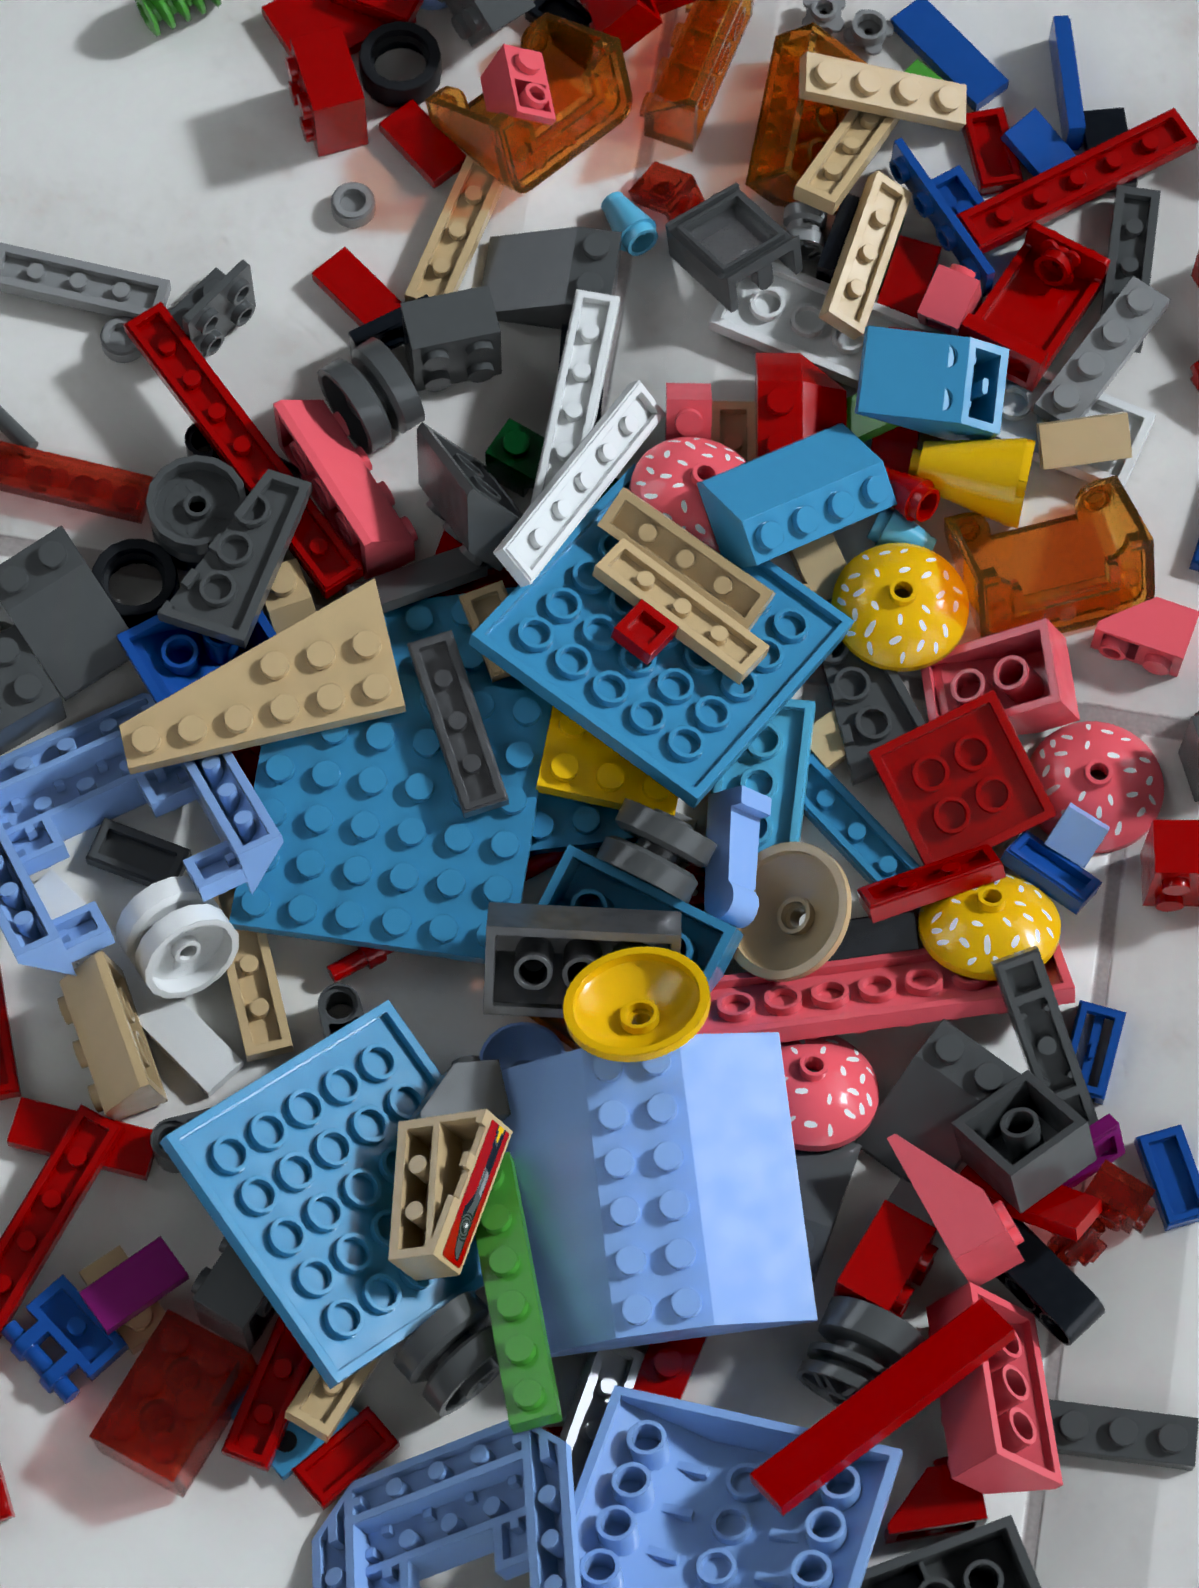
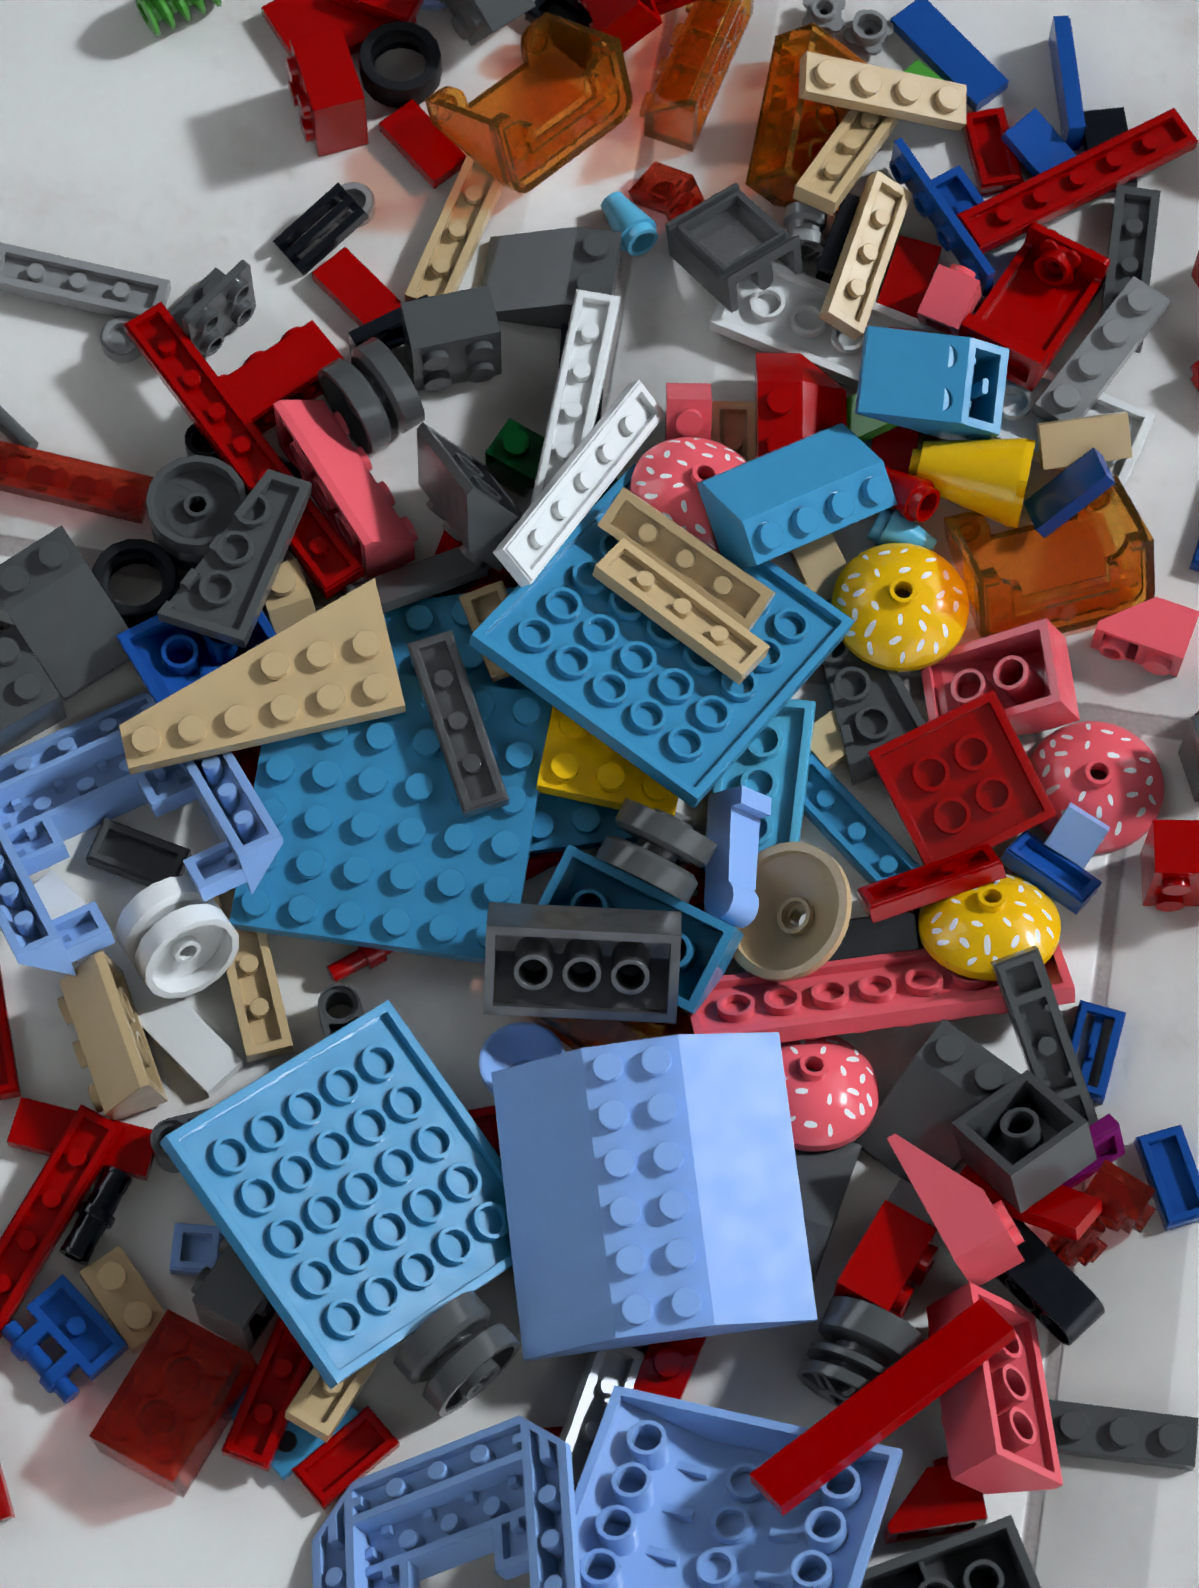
magenta tile [79,1236,190,1335] -> none
tan wedge [388,1109,513,1281] -> none
dark grey slope [409,1055,511,1121] -> none
bright green plate [475,1152,563,1434] -> none
coral slope [480,44,556,125] -> none
yellow dish [563,946,711,1062] -> none
red plate [611,599,679,665] -> none
none -> black pin [59,1165,133,1265]
none -> light blue tile [170,1223,224,1276]
none -> red brick [218,320,344,434]
none -> black tile [273,183,369,276]
none -> blue tile [1023,447,1115,538]

